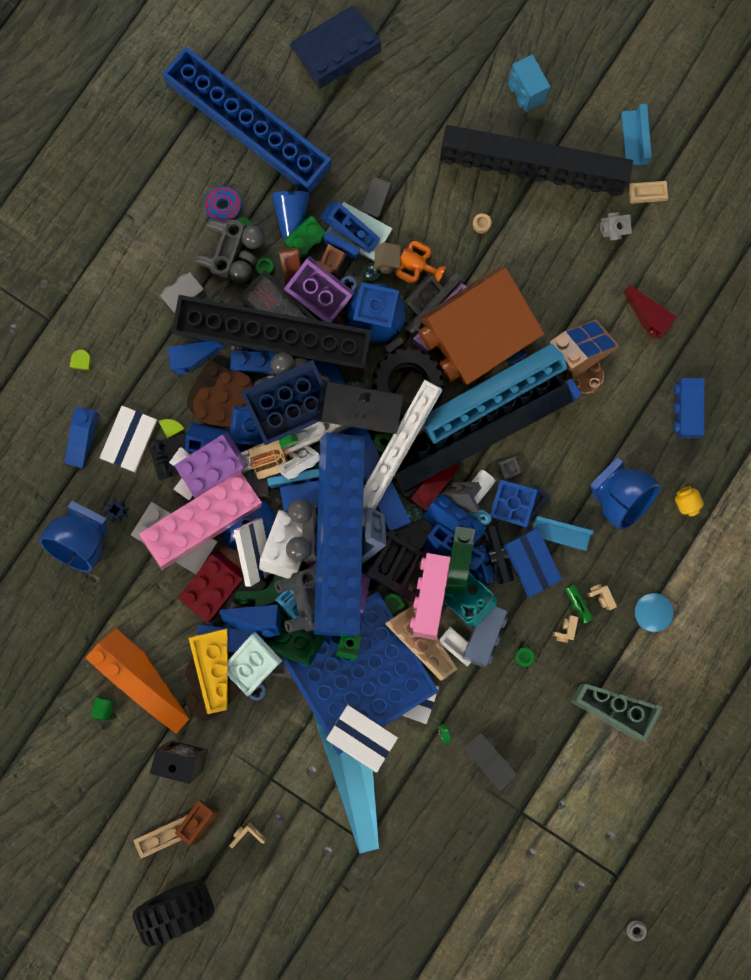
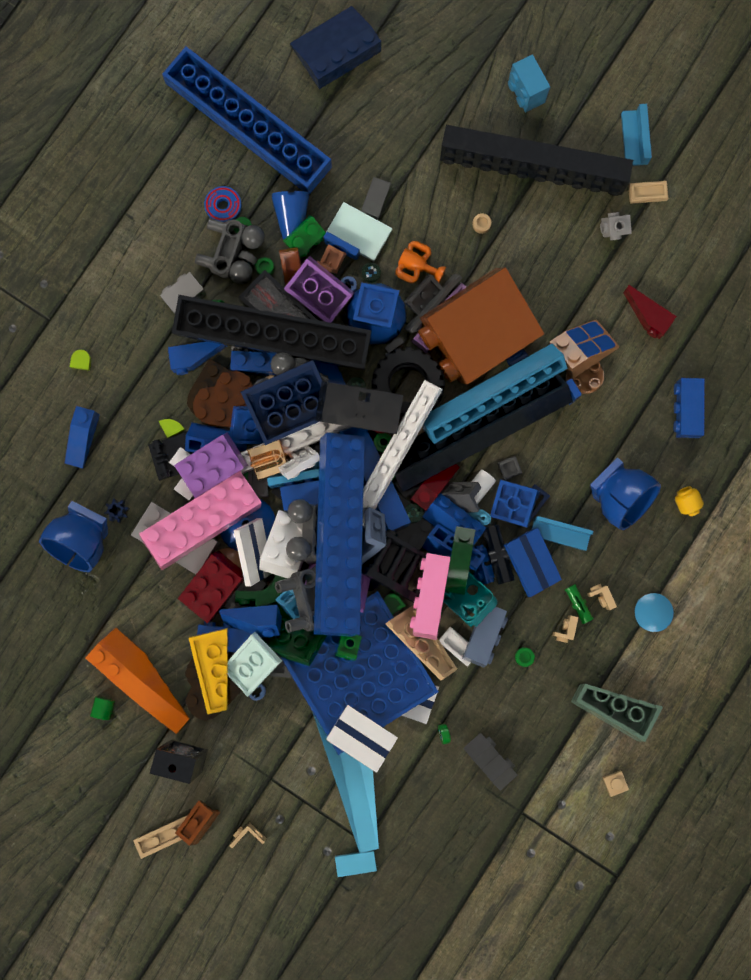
white tile [100,406,158,473] -> none
black tyre [132,880,215,947] -> none
green tile [279,434,299,449] -> none
blue slope [320,202,380,253] -> none
dark tan brick [374,242,401,274] -> none
light grey plate [626,920,647,941] -> none
none -> medium azure tile [335,850,377,877]
none -> tan plate [602,770,629,797]

